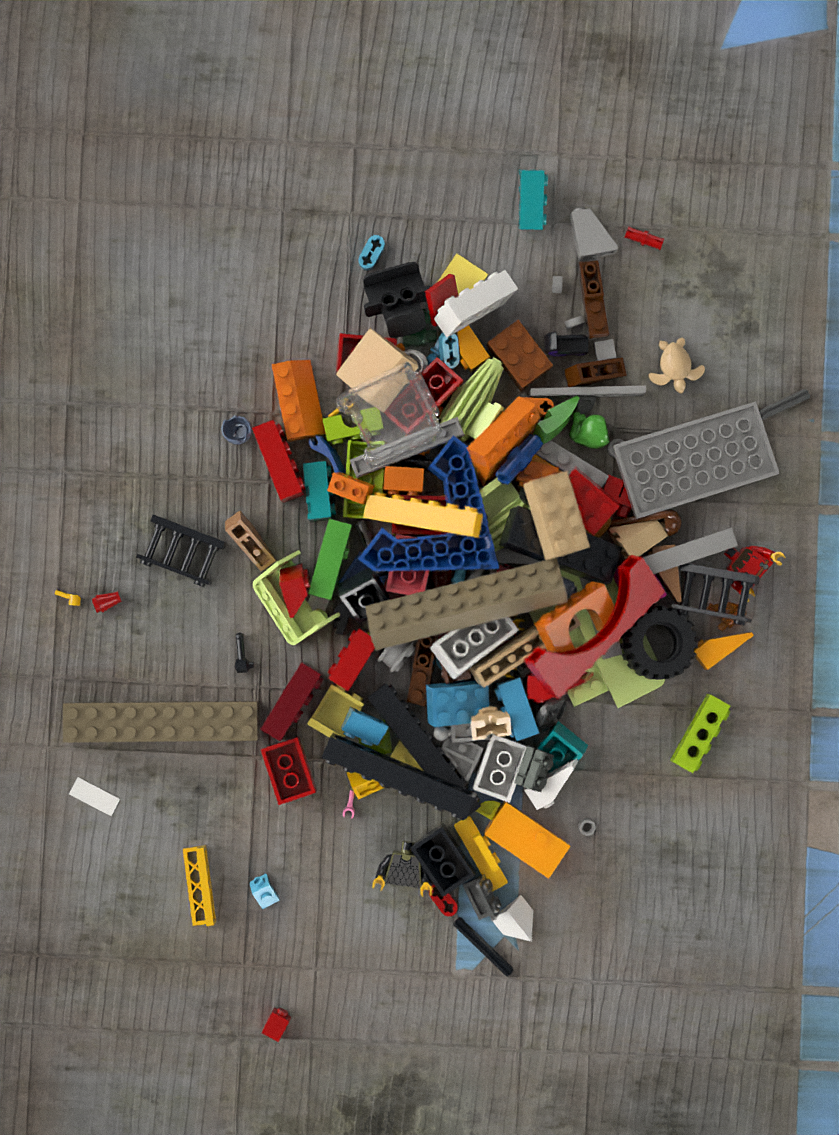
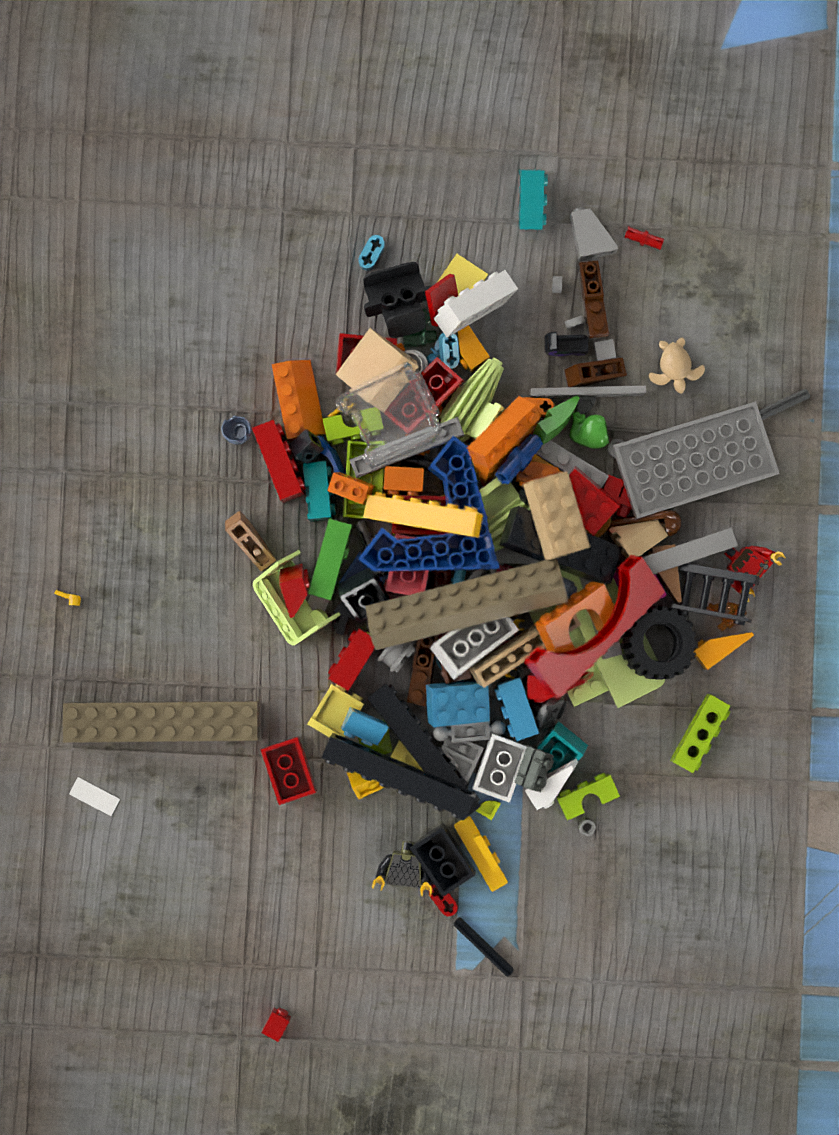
red cone [92,591,122,613] -> none
black fence [136,515,227,587] -> none
yellow fence [183,845,216,926] -> none
black piece [234,633,254,673] -> none
medium azure bracket [250,874,279,909] -> none
dark red brick [260,662,324,741] -> none
bright pink hand [343,790,355,819] -> none
dark grey bracket [463,874,502,921] -> none
tan cylinder [471,707,511,740] -> none
light orange brick [483,801,571,879] -> none
dark orange brick [487,320,553,391] -> none
white slope [493,895,533,942] -> none
none -> black brick [290,429,324,464]
none -> lime arch [556,772,620,821]

